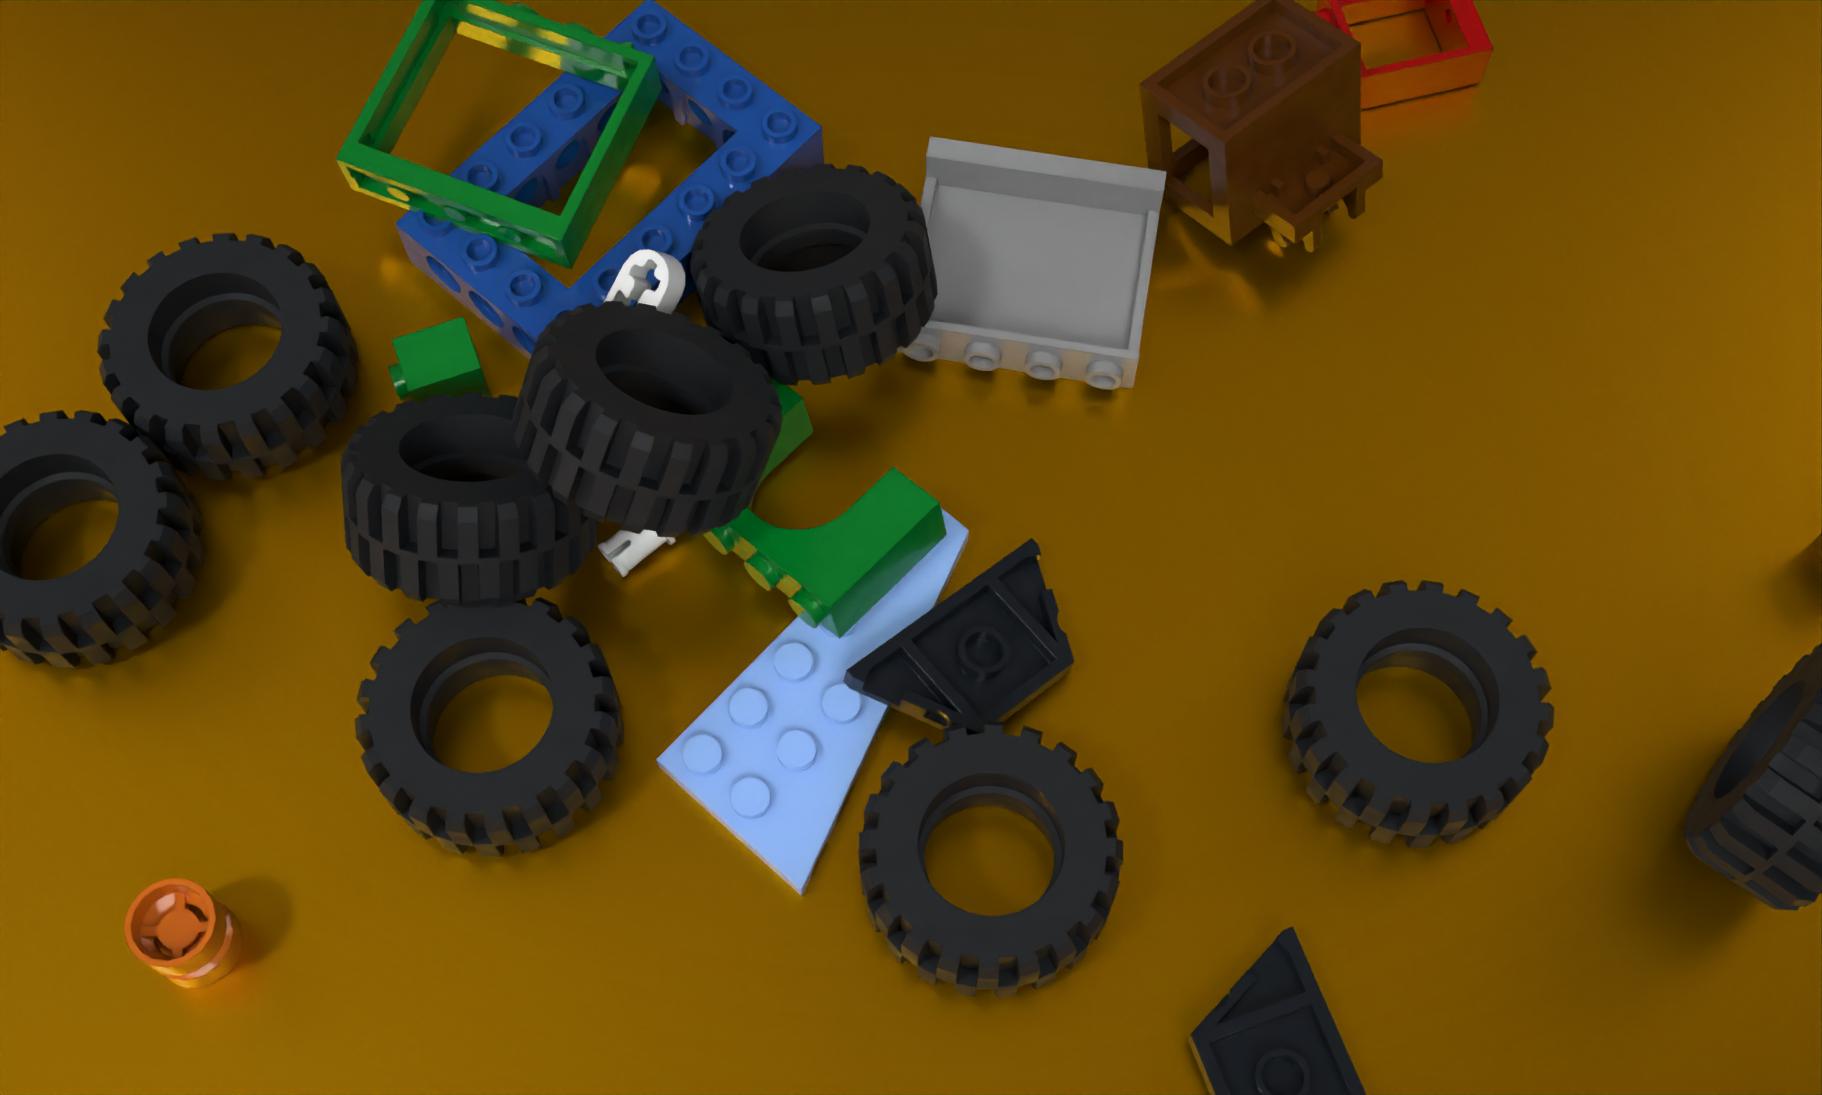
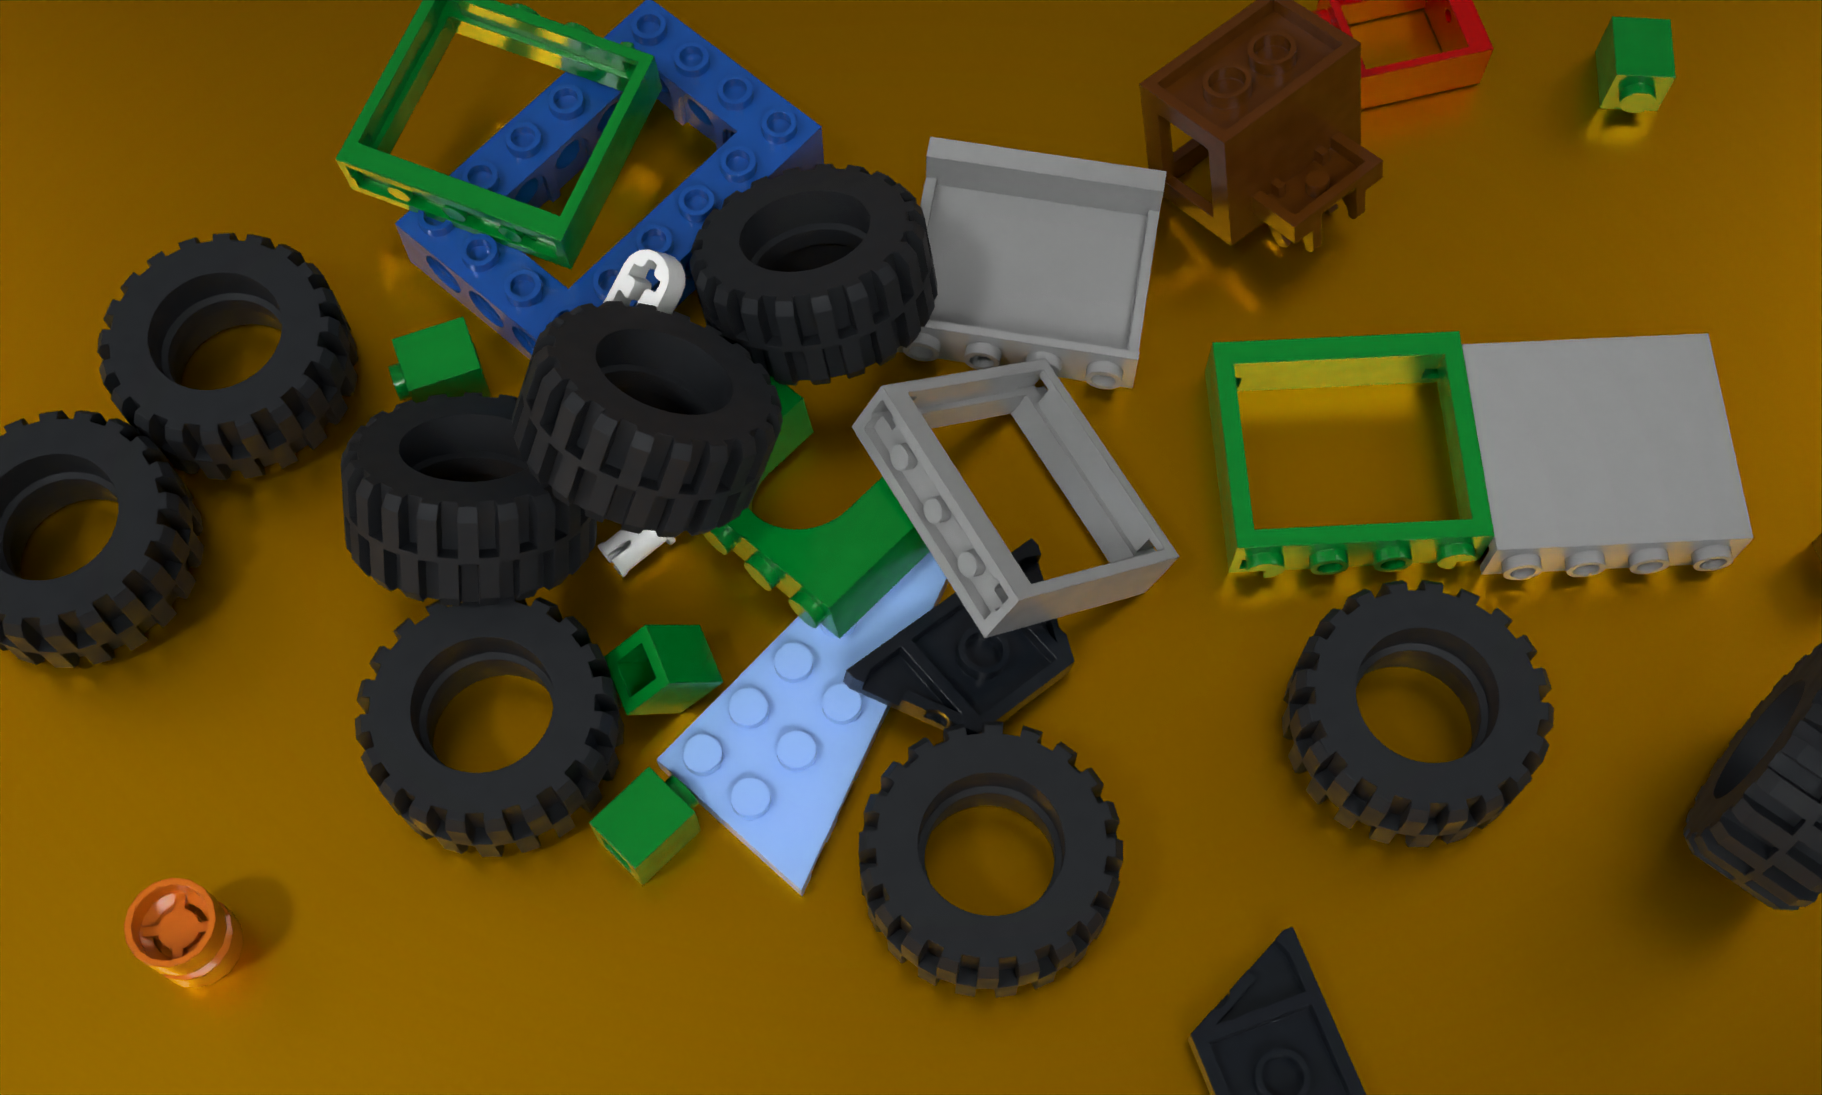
none -> green brick [589,767,701,886]
none -> green brick [604,624,723,715]
none -> light grey window [851,359,1180,638]
none -> green window [1205,331,1494,578]
none -> light grey panel [1462,333,1754,580]
none -> green brick [1595,16,1676,113]

